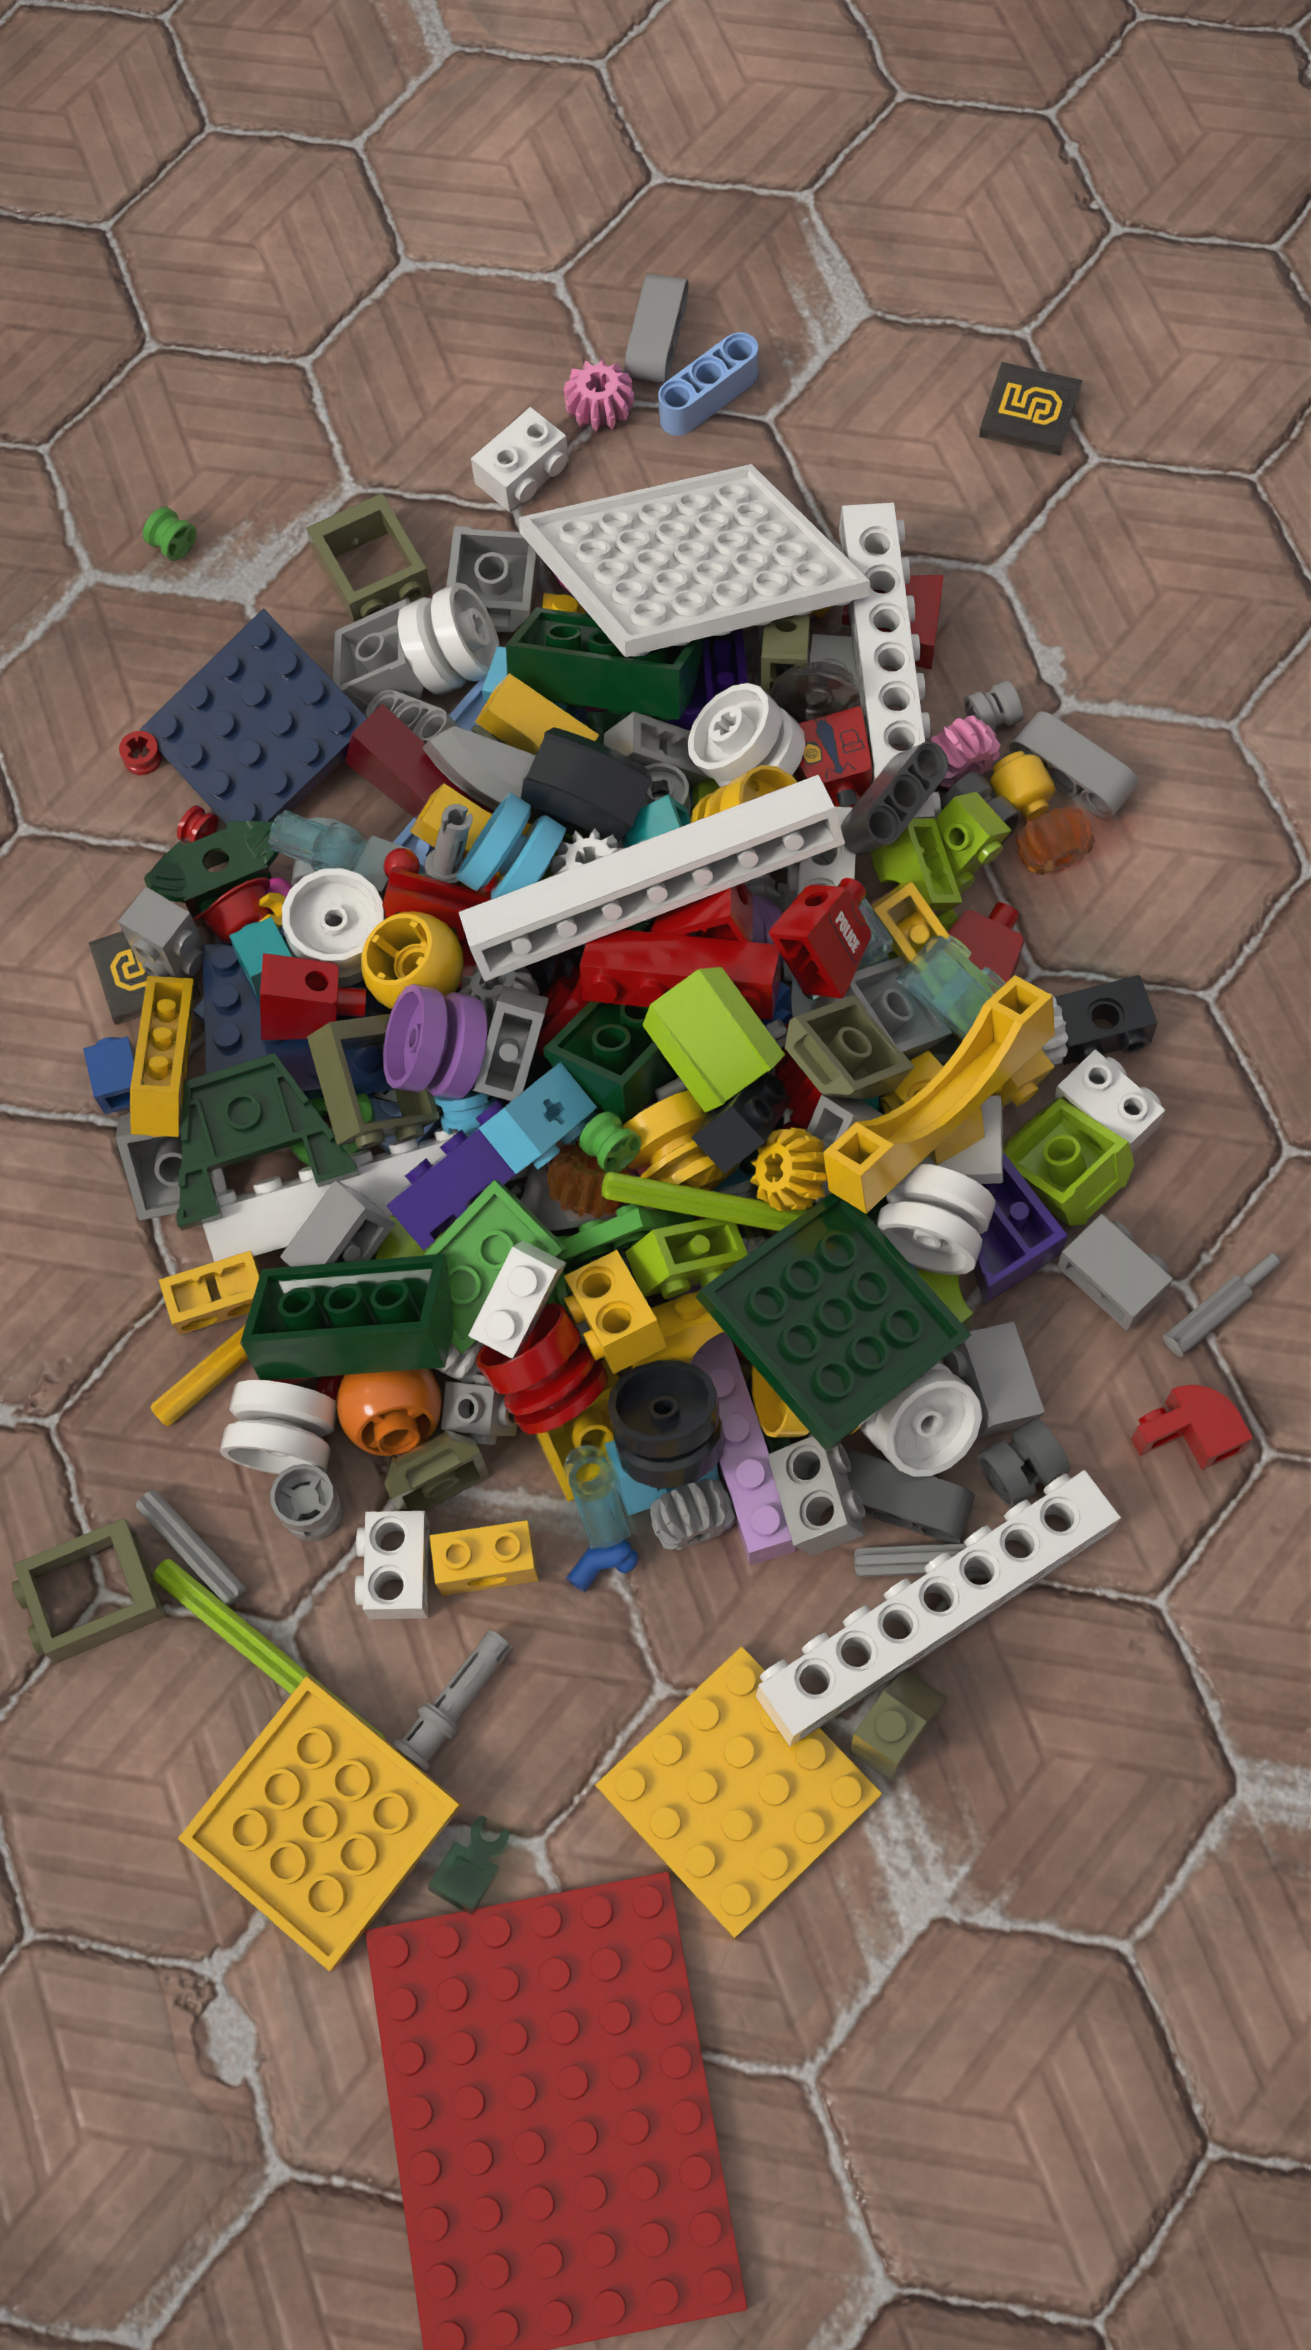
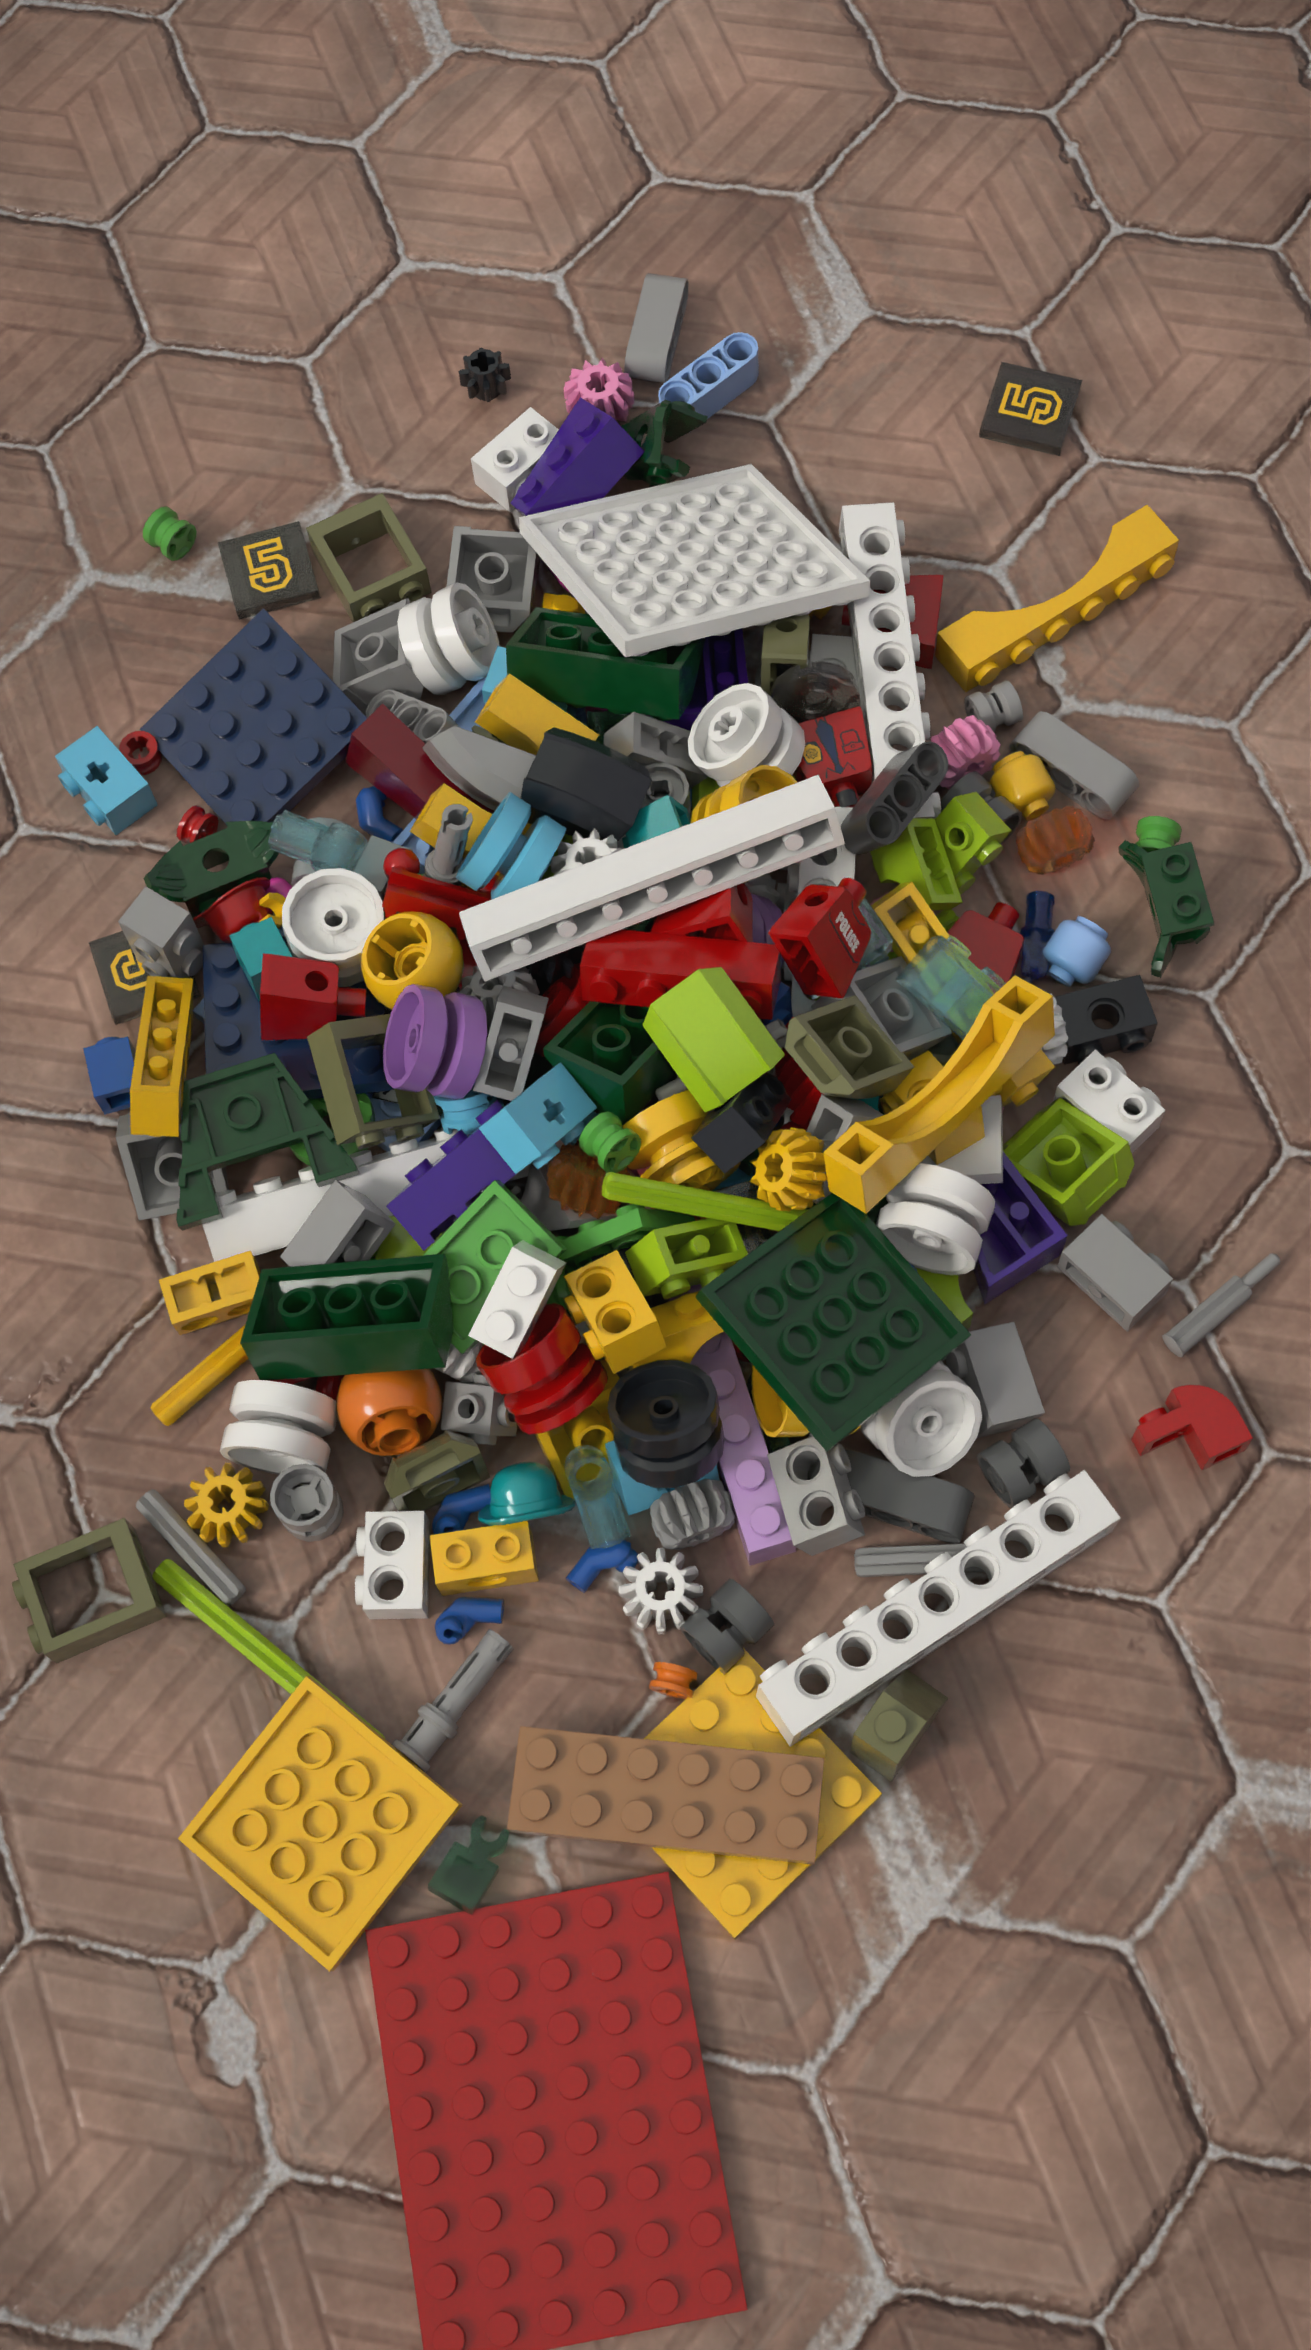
none -> medium azure brick [55,726,158,835]
none -> yellow gear [184,1462,269,1547]
none -> clear smoke tile [218,521,321,620]
none -> blue arm [356,786,403,843]
none -> blue arm [432,1484,491,1534]
none -> blue arm [435,1596,504,1645]
none -> black gear [458,348,511,402]
none -> teal hat [478,1462,575,1526]
none -> medium nougat plate [507,1726,824,1865]
none -> dark purple wedge [510,397,645,516]
none -> white gear [619,1548,703,1634]
none -> dark green piece [621,400,708,487]
none -> orange bush [649,1662,698,1699]
none -> dark grey wheel [680,1578,774,1675]
none -> yellow arch [935,505,1179,693]
none -> clear blue axle [1019,891,1055,980]
none -> light blue head [1042,916,1111,987]
none -> dark green piece [1118,840,1214,978]
none -> bright green wheel [1135,816,1182,852]

